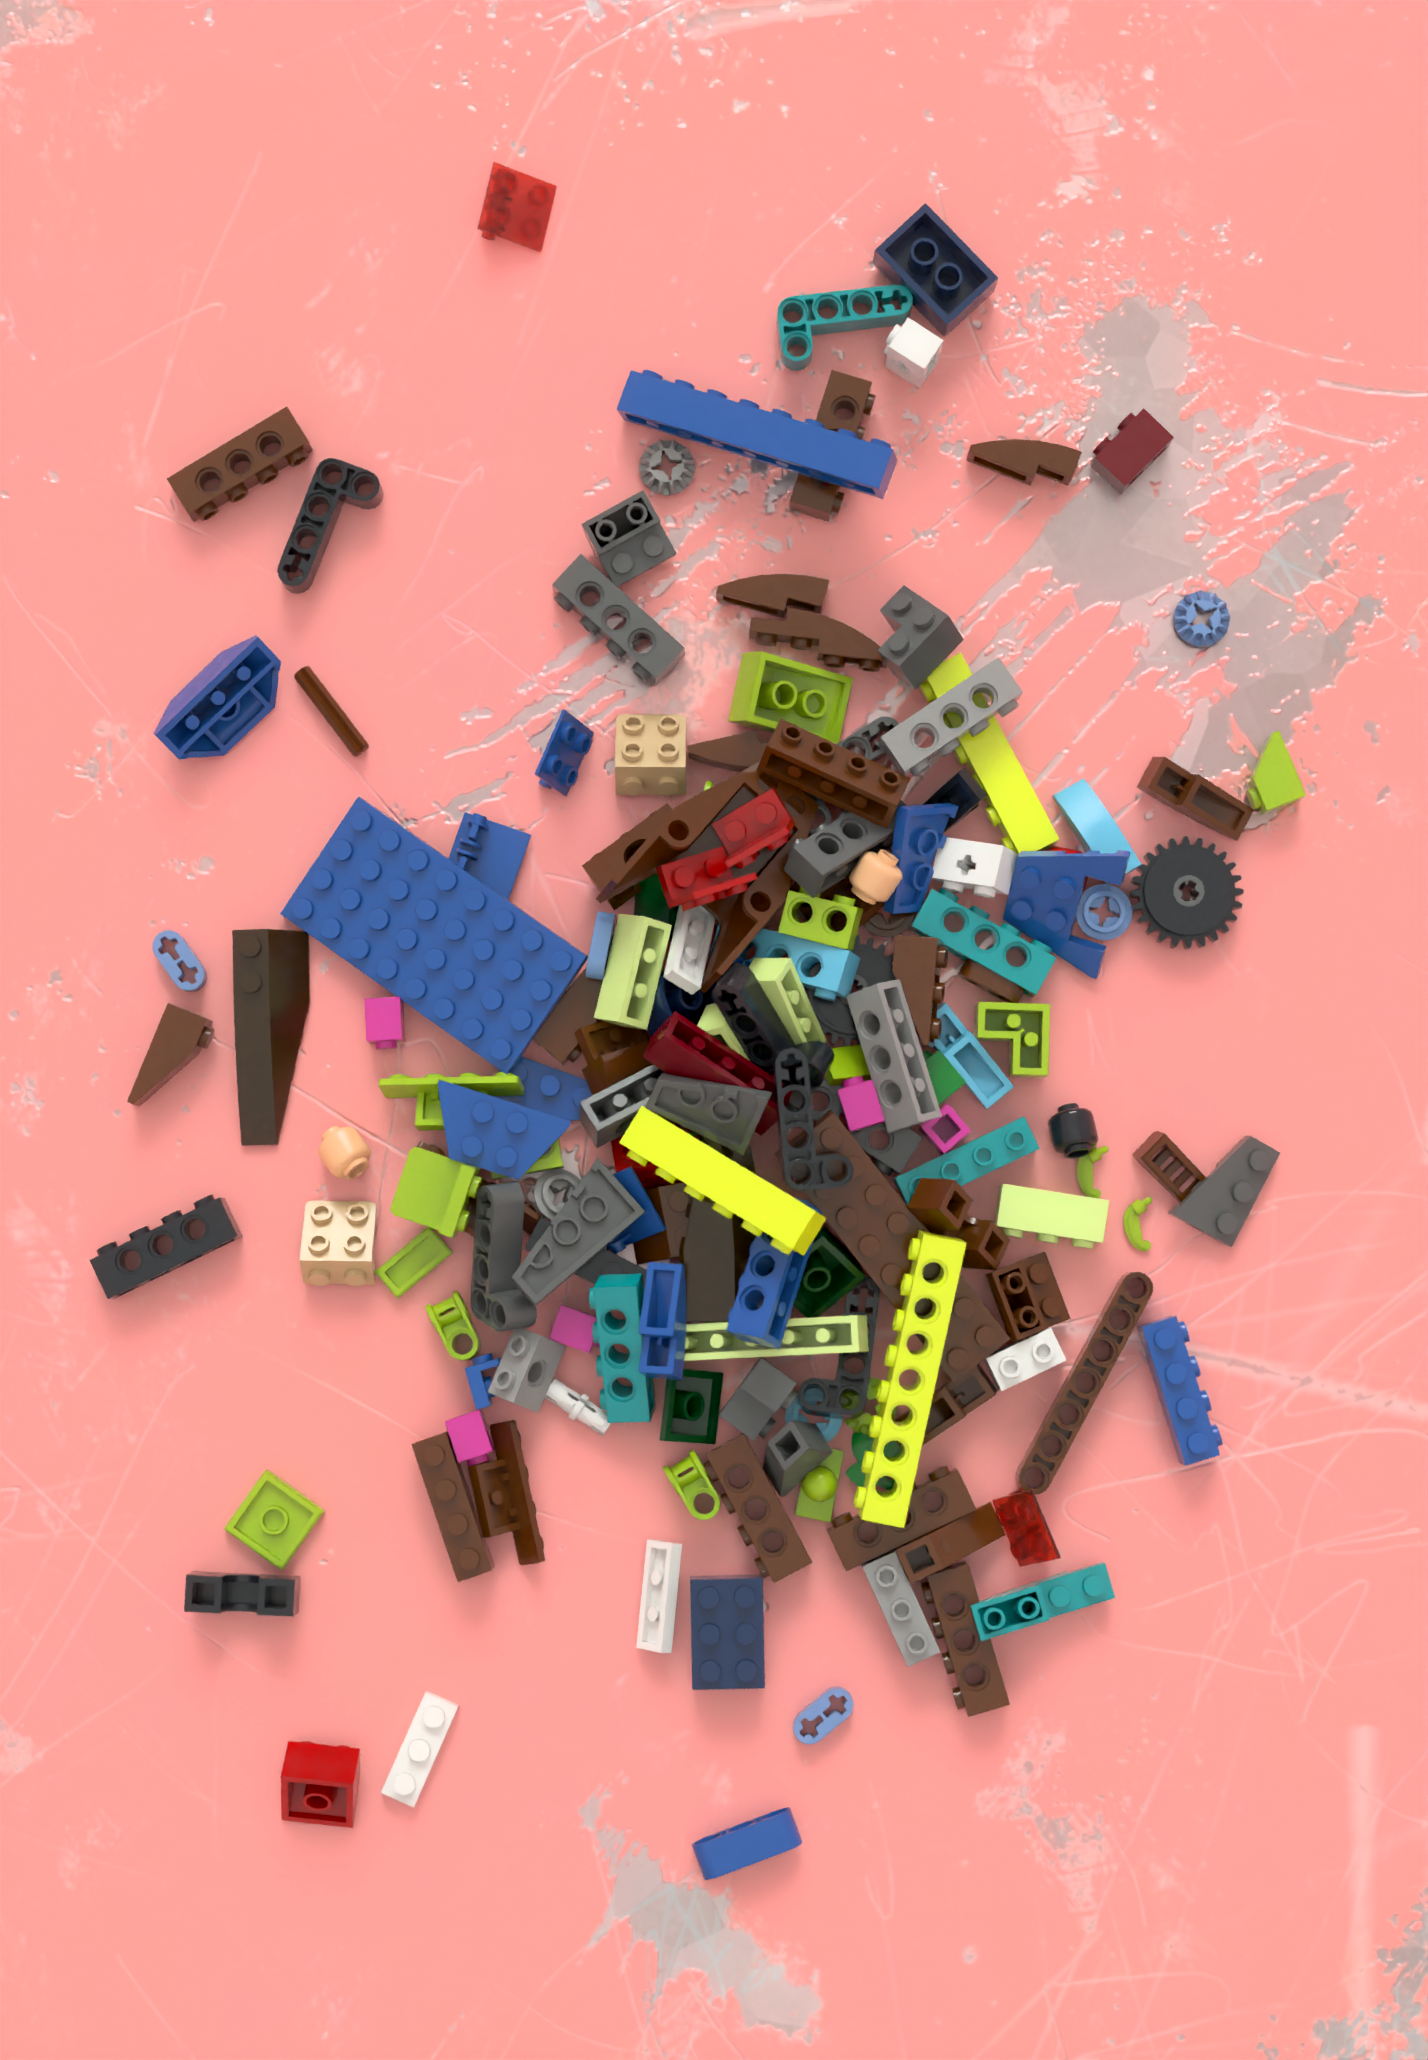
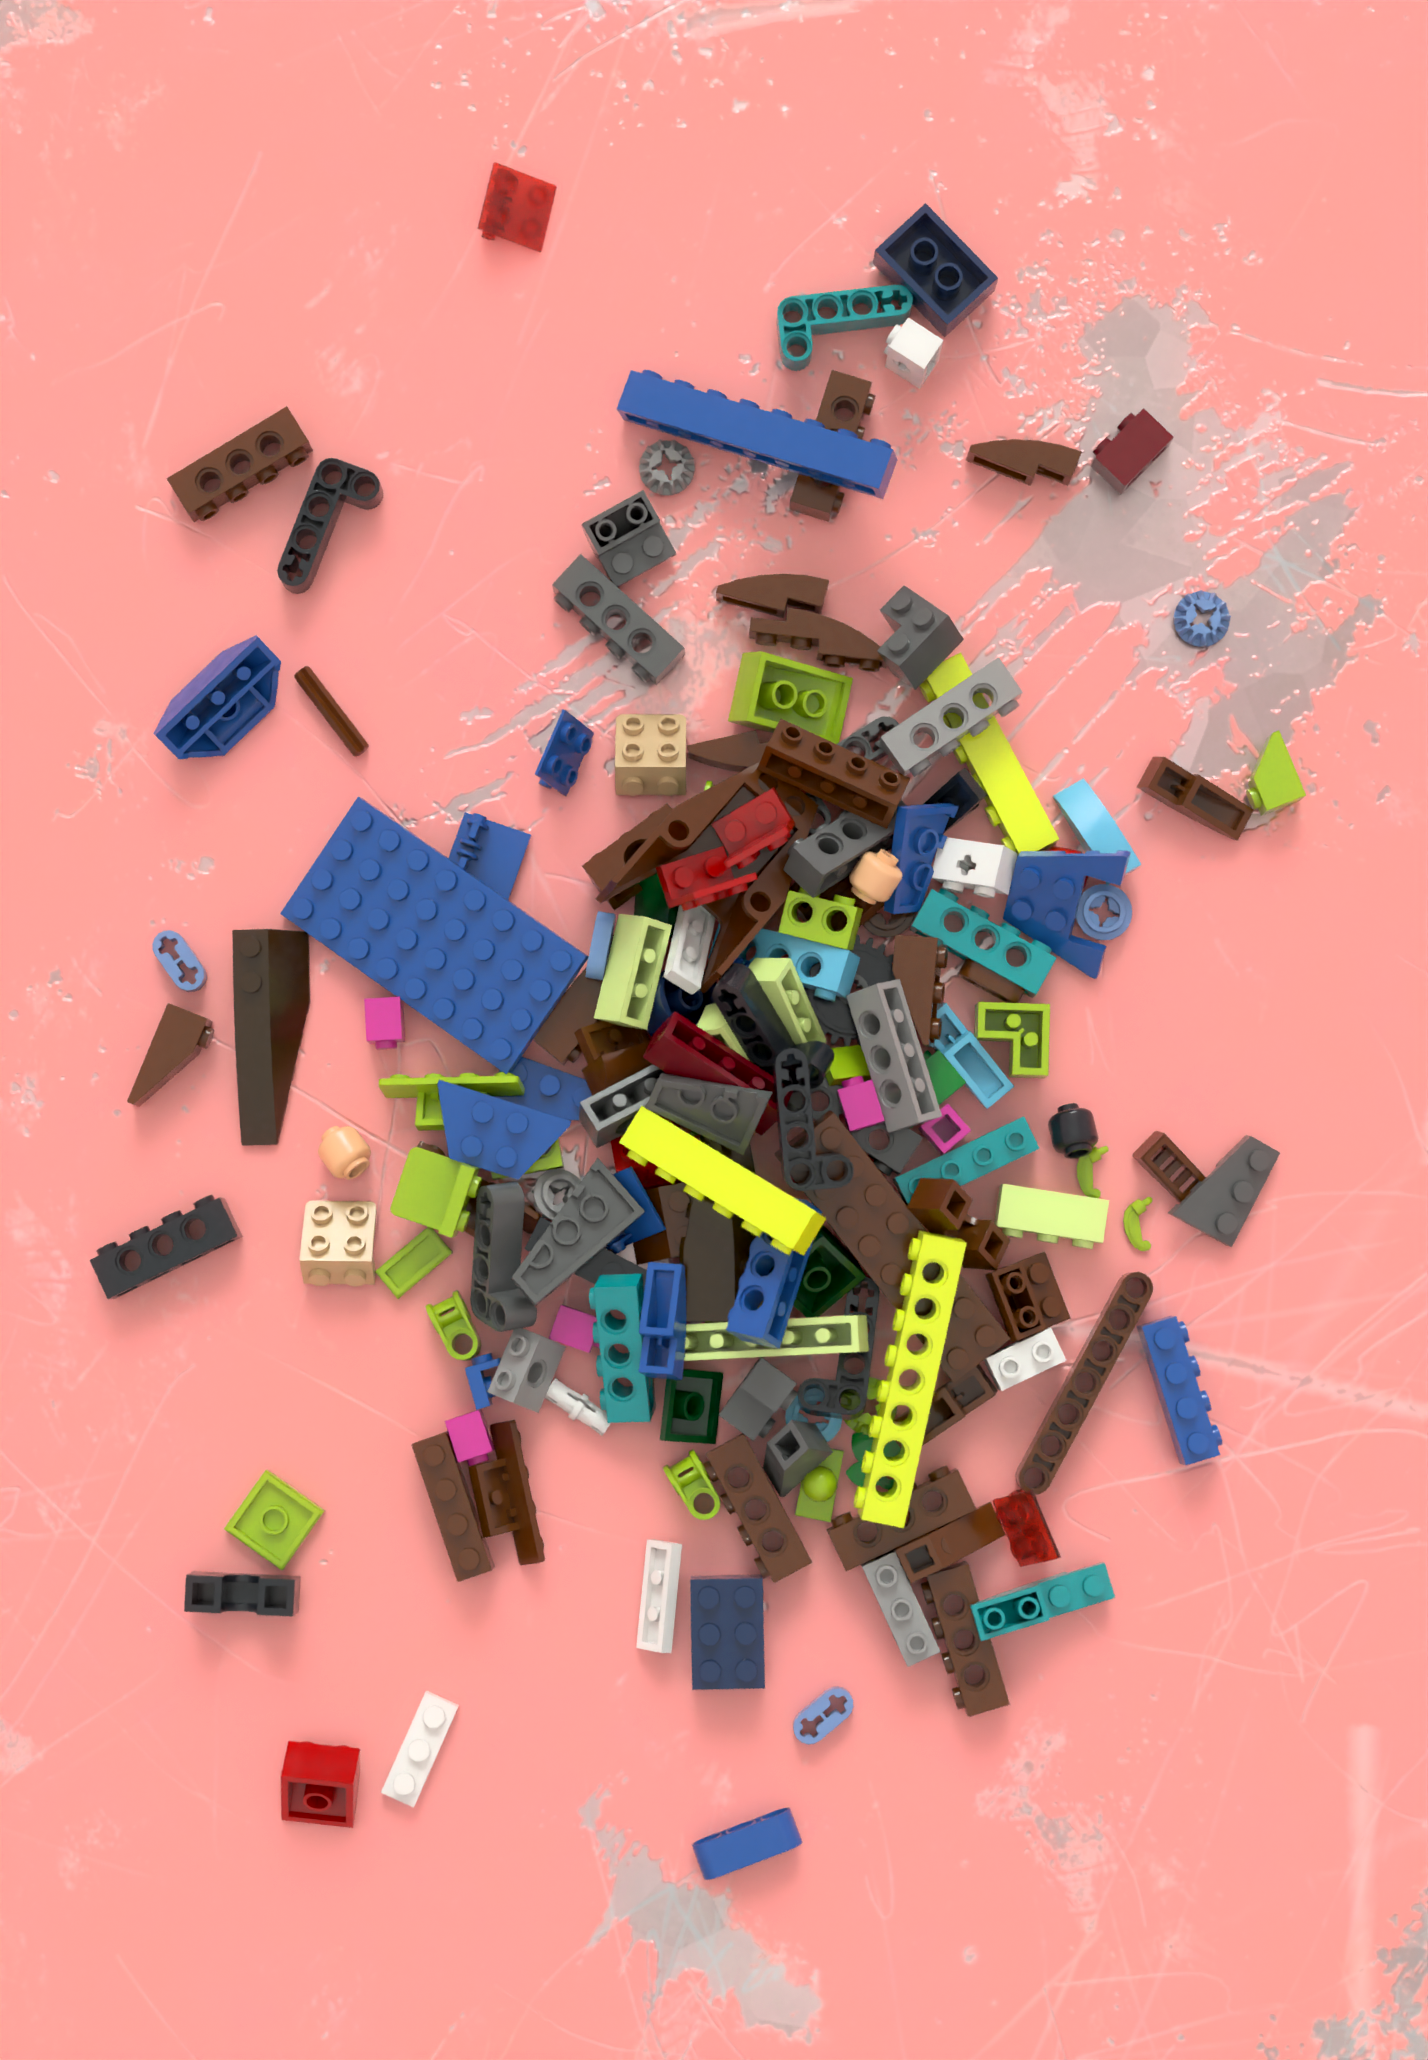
black gear [1129,836,1244,950] -> none

